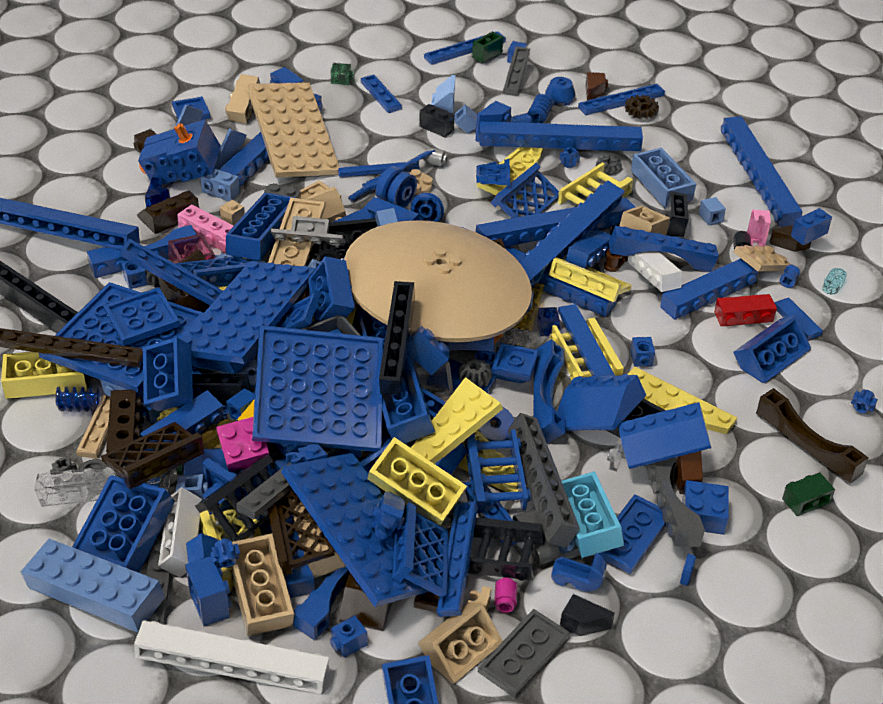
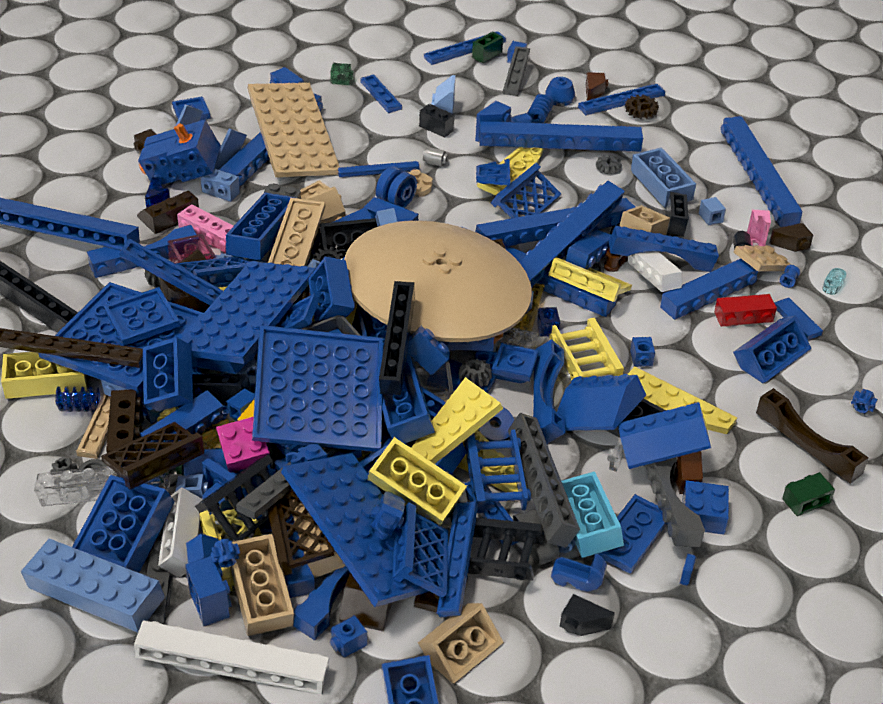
blue brick [121,261,147,289] -> none
tan brick [220,200,245,226] -> none
tan wedge [225,74,260,124] -> none
light grey bracket [271,216,345,246] -> none
blue sword [348,150,436,202] -> none
blue cone [410,193,444,222] -> none
medium blue brick [454,104,477,134] -> none
tan tile [467,586,492,612] -> none
dark grey tile [478,609,571,698] -> none
dark pink brick [494,578,517,613] -> none
light yellow fence [558,162,633,205] -> none
blue tile [558,304,615,377] -> none
blue gear [559,147,580,168] -> none
blue brick [791,208,832,245] -> none

